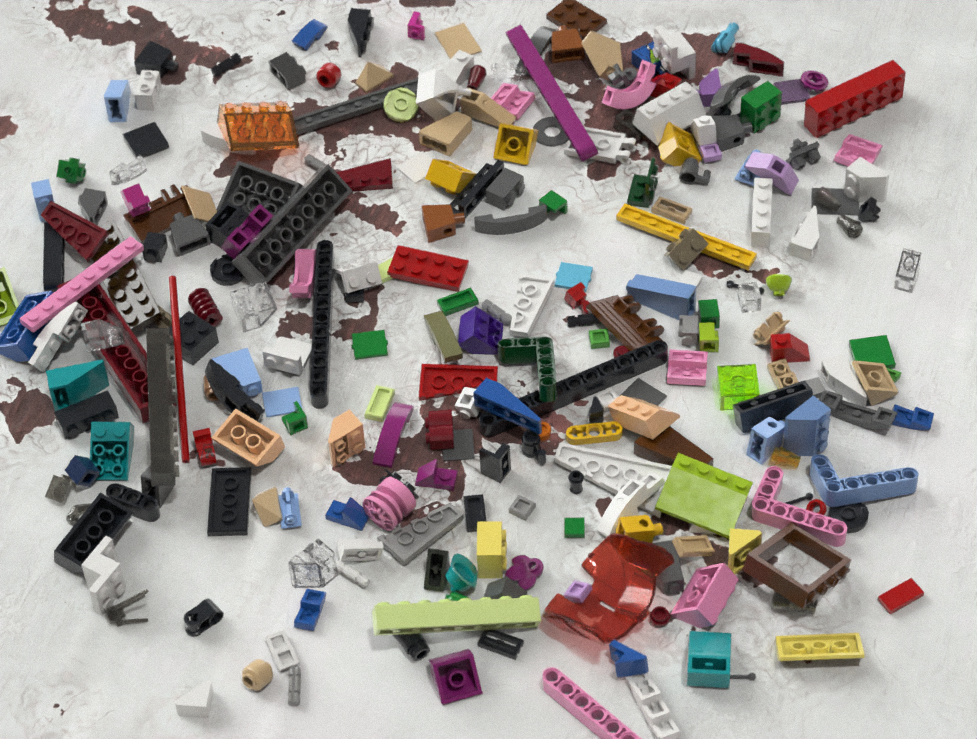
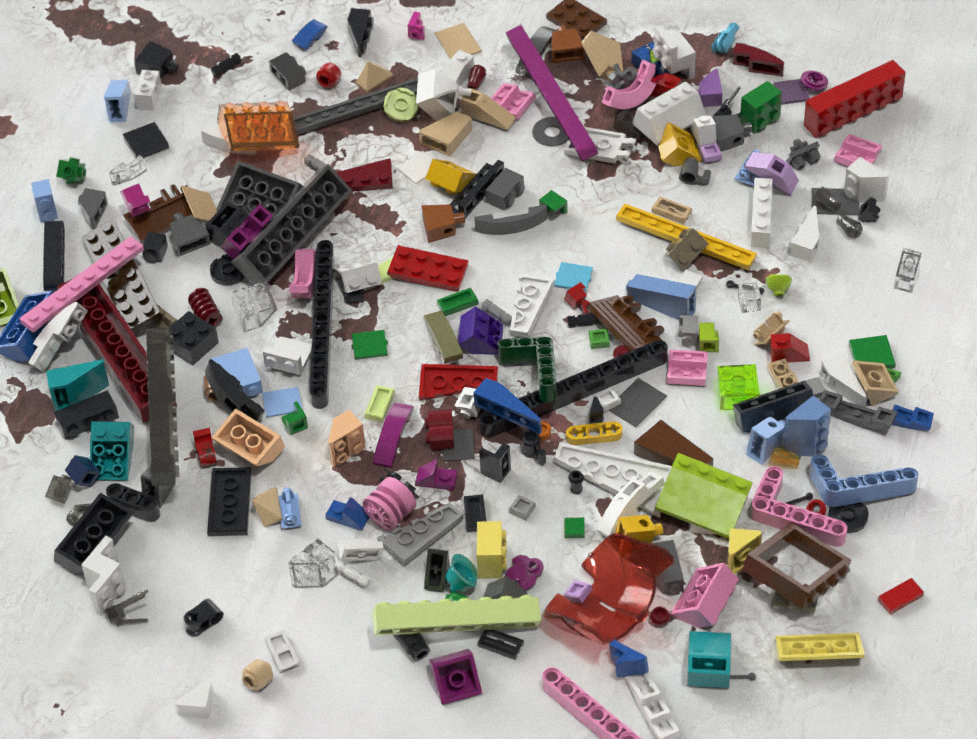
dark red wing [41,201,109,263] -> none
clear slope [81,319,125,352] -> none
red piece [169,276,190,463] -> none
light grey axle [288,667,301,706] -> none
blue slope [294,588,326,631] -> none
yellow slope [493,123,539,165] -> none
light nougat slope [608,395,680,439] -> none
dark green bracket [627,157,658,208] -> none
tan tile [672,535,715,558] -> none
green panel [698,299,720,329] -> none
dark grey slope [710,75,761,110] -> none

